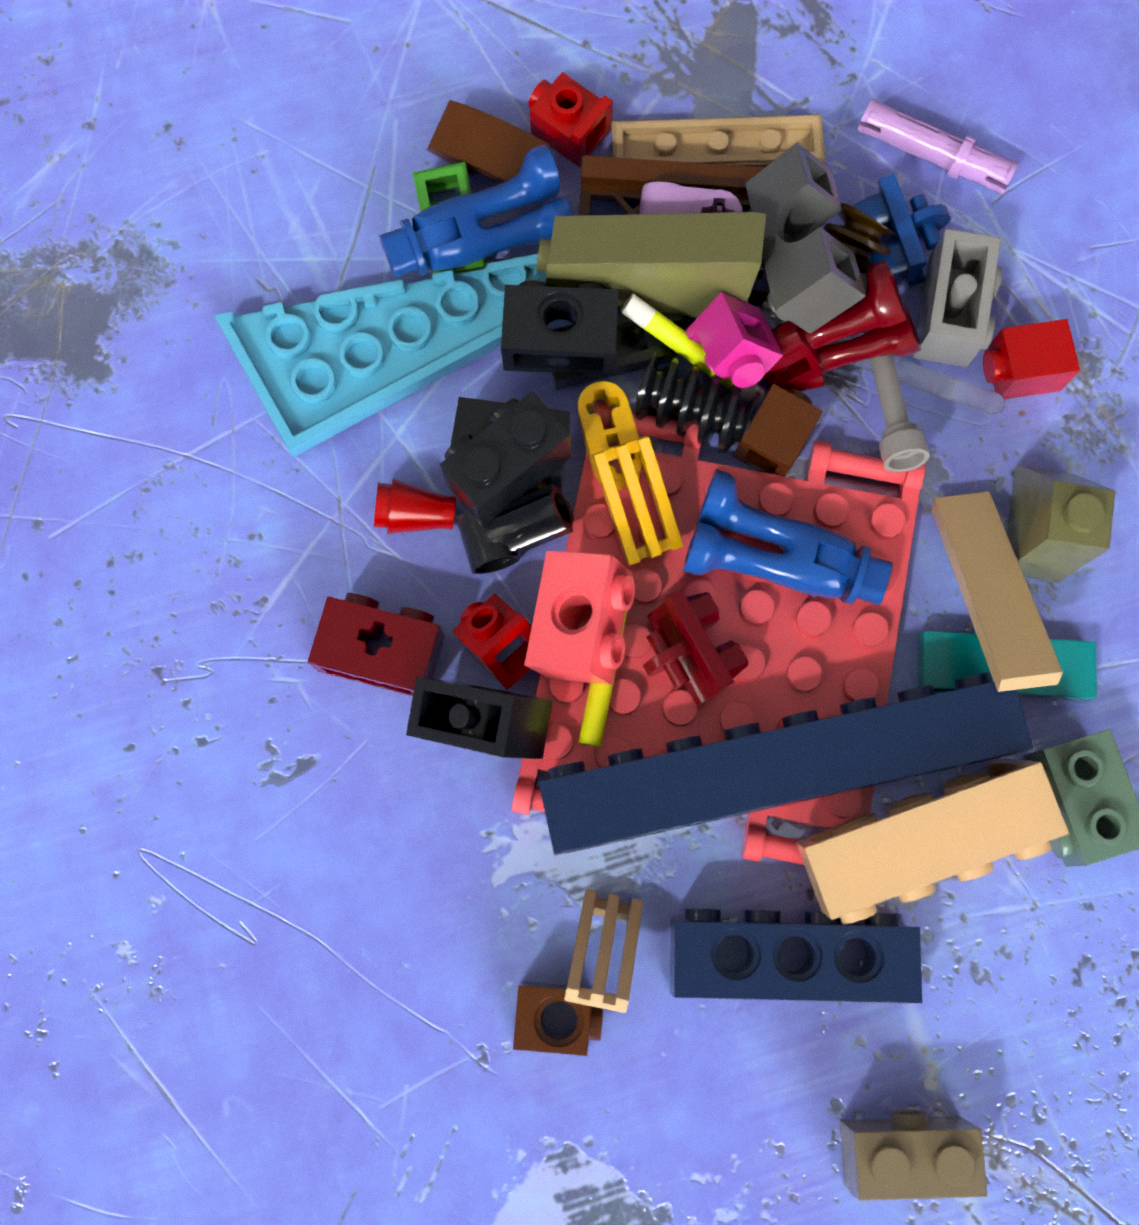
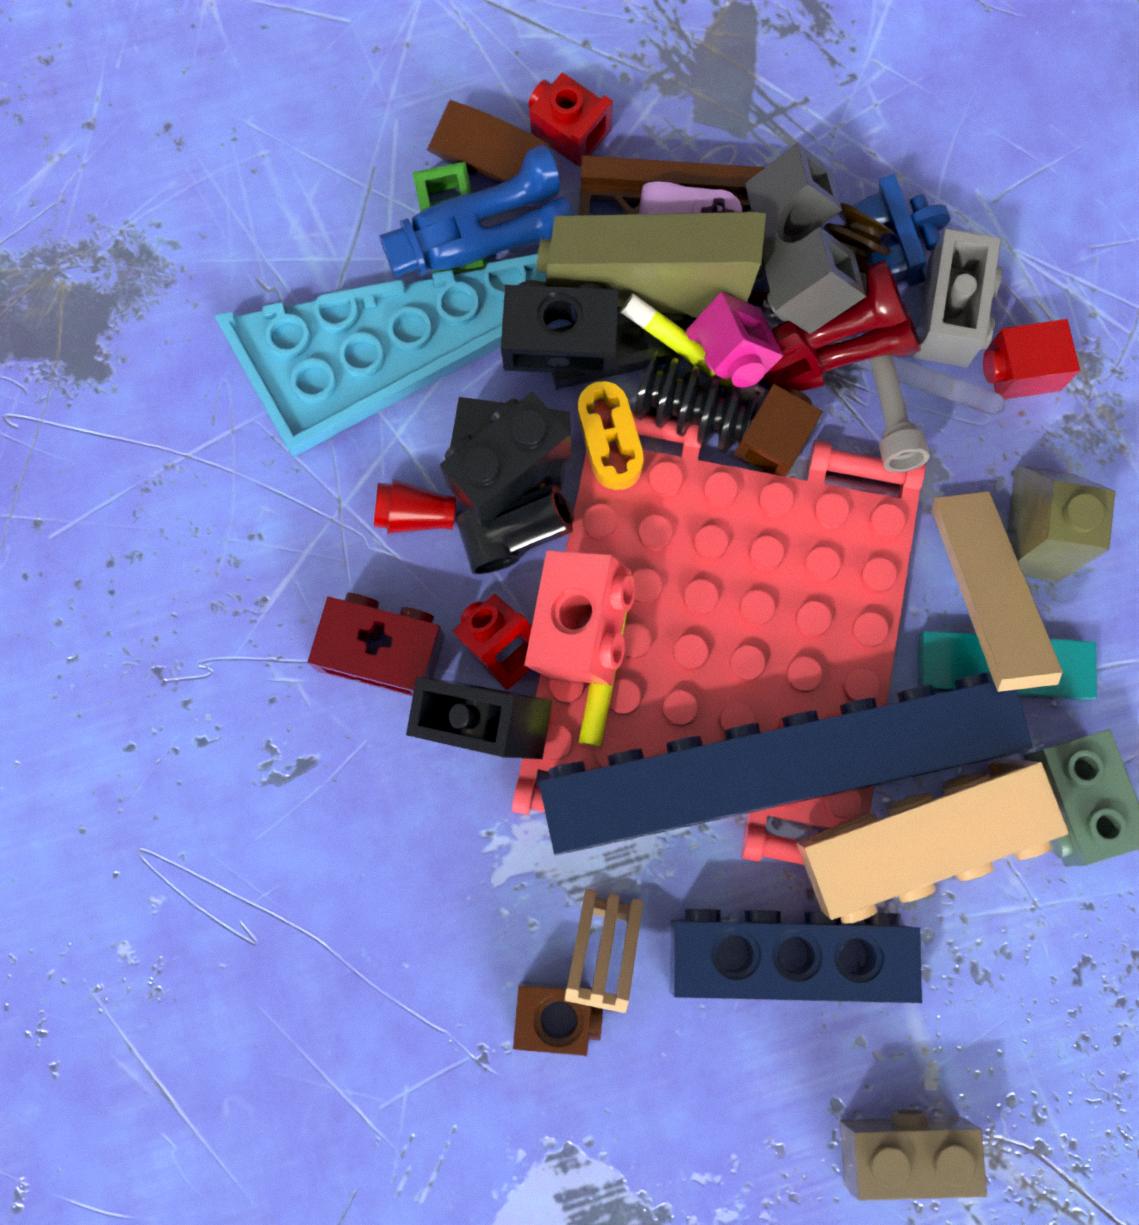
yellow tile [591,436,684,566] -> none
tan tile [611,114,825,167] -> none
dark red hips [643,589,749,707] -> none
blue piece [682,469,893,605] -> none
lavender pin [857,98,1019,195] -> none

